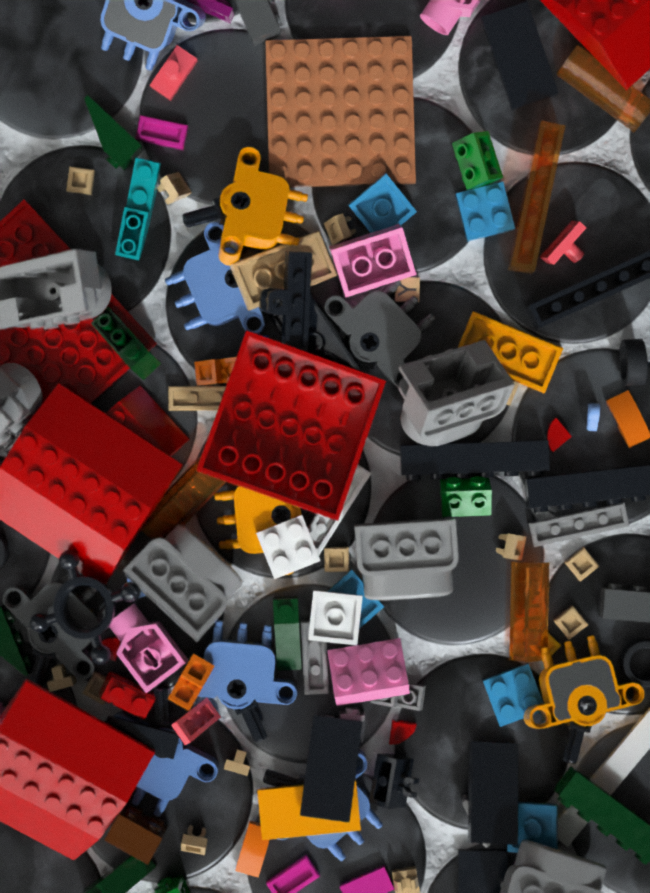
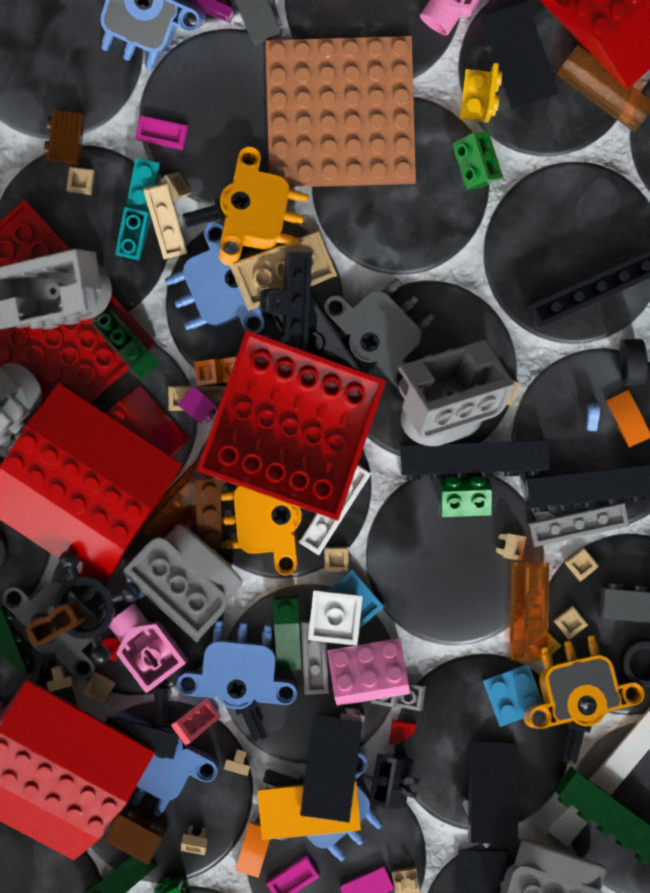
dark green slope [84,95,144,171] -> none
red brick [99,671,156,719] -> none
coral tile [150,45,198,101] -> none
orange slope [168,654,214,711] -> none
white plate [256,515,321,579] -> none
tan tile [324,214,356,245] -> none
bright pink brick [329,224,416,297] -> none
dark azure plate [348,173,417,233] -> none
light grey brick [354,518,458,600] -> none
tan tile [395,277,420,303] -> none
dark azure plate [455,182,515,242] -> none
light orange tile [458,311,563,394] -> none
clear orange brick [507,121,565,274] -> none
dark azure plate [507,801,558,853] -> none
coral tile [540,221,586,265] -> none
red tile [547,418,572,452] -> none
none -> reddish brown brick [26,602,85,646]
none -> reddish brown brick [44,110,85,166]
none -> tan tile [143,182,187,259]
none -> magenta brick [177,386,217,424]
none -> reddish brown brick [189,471,222,549]
none -> yellow bracket [459,63,502,123]

